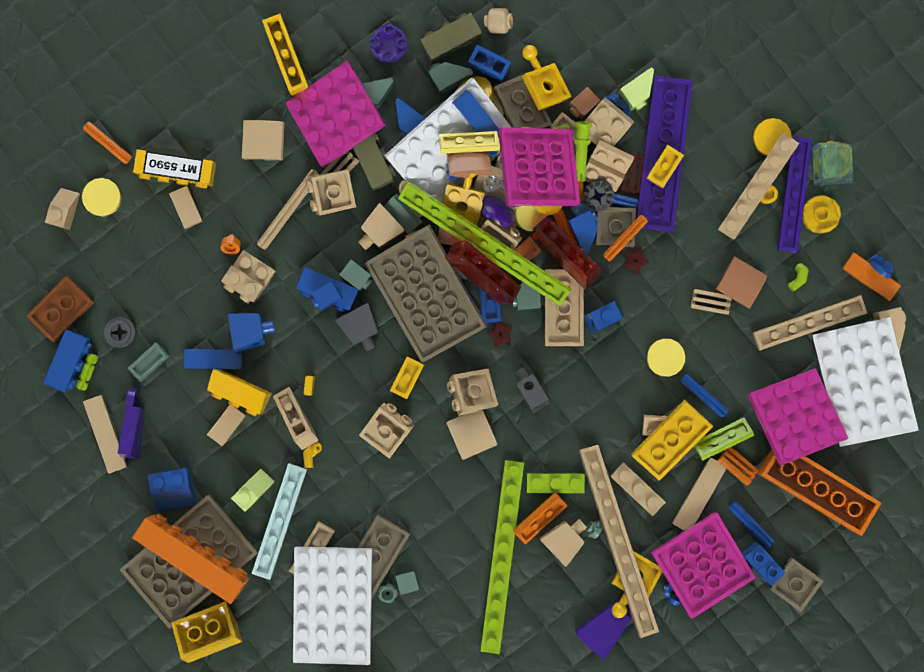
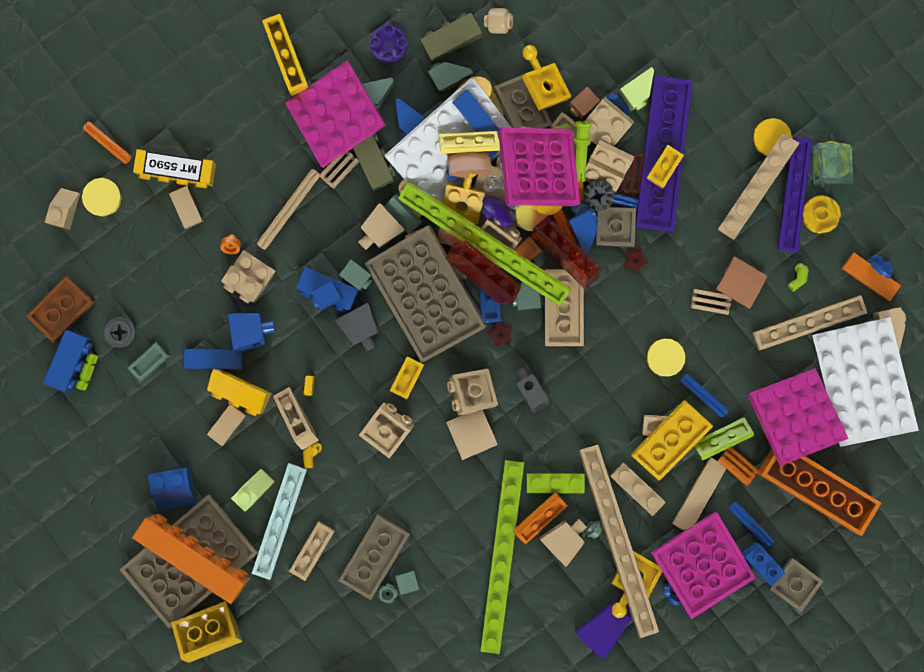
tan tile [83,395,128,474] -> none
dark purple piece [117,388,145,459] -> none
tan slope [242,120,285,161] -> none
white plate [293,546,372,665] -> none
tan plate [306,169,356,216] -> none
blue brick [468,45,511,83] -> none
blue torso [584,301,624,333] -> none
orange axle [603,215,648,261] -> none
yellow tile [760,185,778,204] -> none

